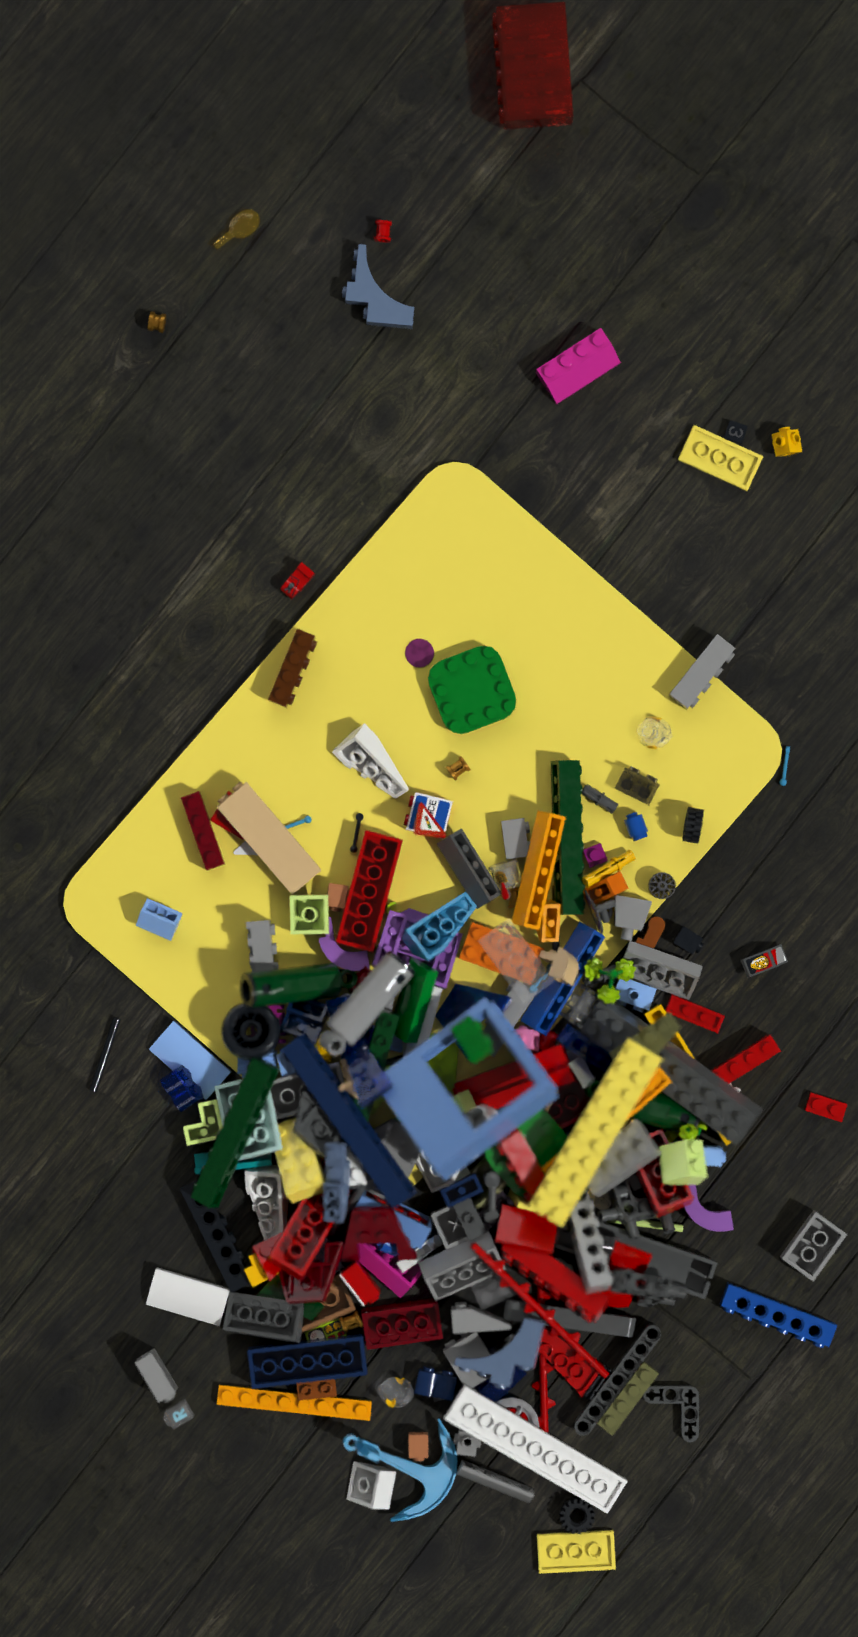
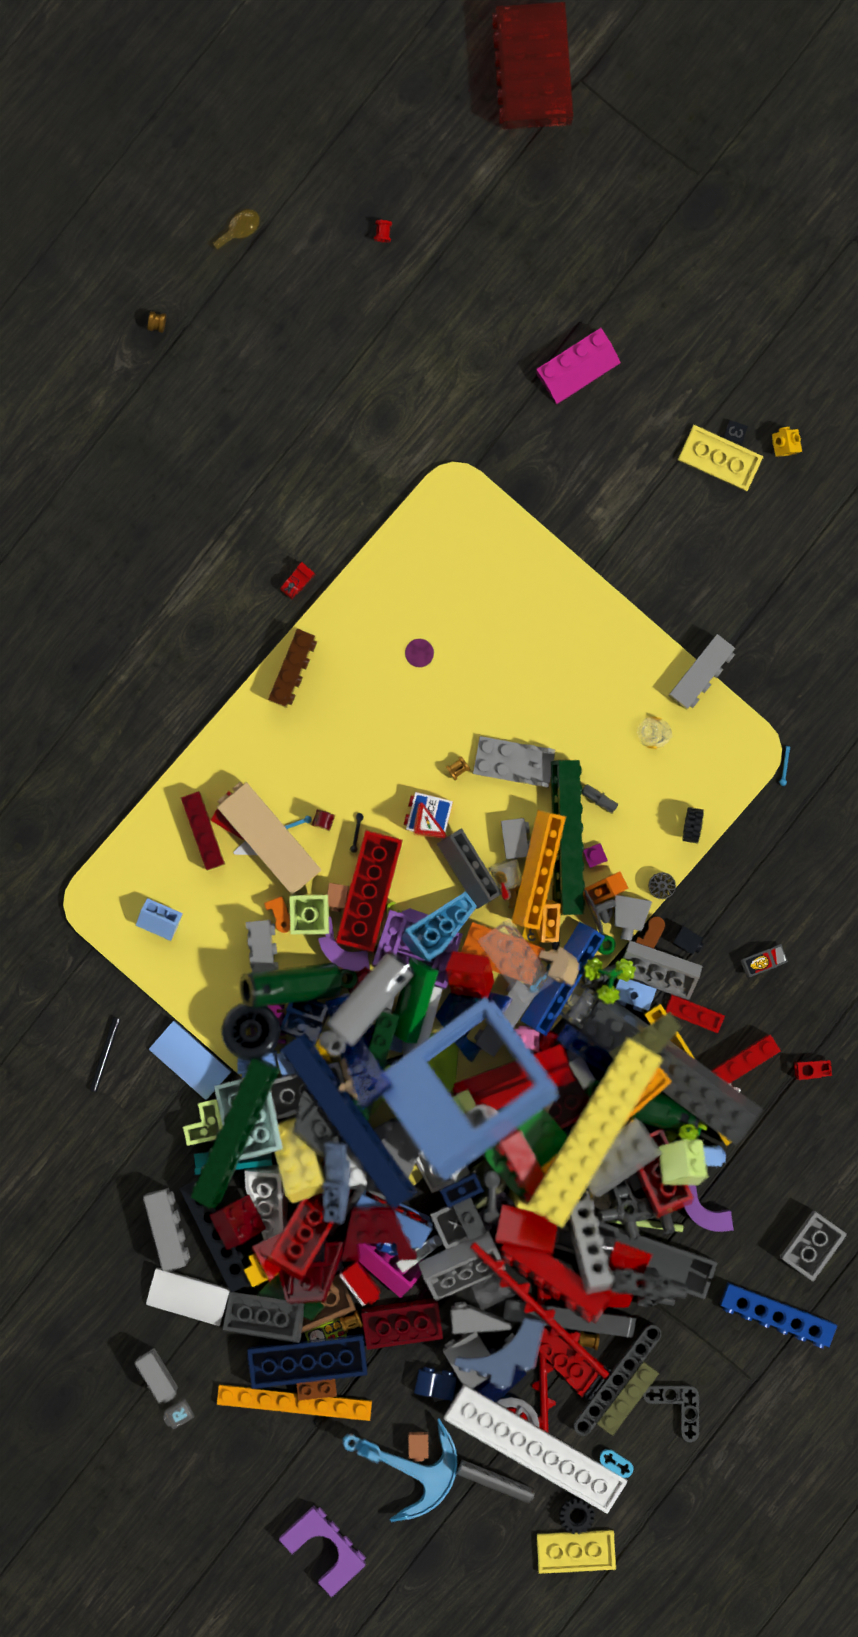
clear blue brick [160,1065,203,1112] -> none
white wedge [332,723,409,799] -> none
sand blue arch [342,244,414,329] -> none
white slope [346,1461,396,1509] -> none
clear hair [377,1377,414,1408] -> none
green plate [428,646,516,735] -> none
green brick [451,1016,493,1064] -> none
light grey brick [453,1428,481,1457] -> none
yellow pin [582,850,636,888] -> none
clear smoke bracket [614,766,660,805] -> none
blue brick [624,812,648,841] -> none
red plate [805,1092,848,1122] -> none
none -> light grey brick [144,1188,190,1272]
none -> dark red brick [209,1195,266,1250]
none -> orange leg [264,896,290,933]
none -> medium lavender arch [279,1505,366,1597]
none -> dark red leg [312,809,335,832]
none -> red brick [445,951,494,999]
none -> light grey hinge [473,736,555,788]
none -> yellow tile [520,927,540,946]
none -> pearl gold bush [578,1331,600,1350]
none -> green plate [598,935,616,955]
none -> medium azure beam [600,1449,633,1478]
none -> red leg [794,1060,832,1080]

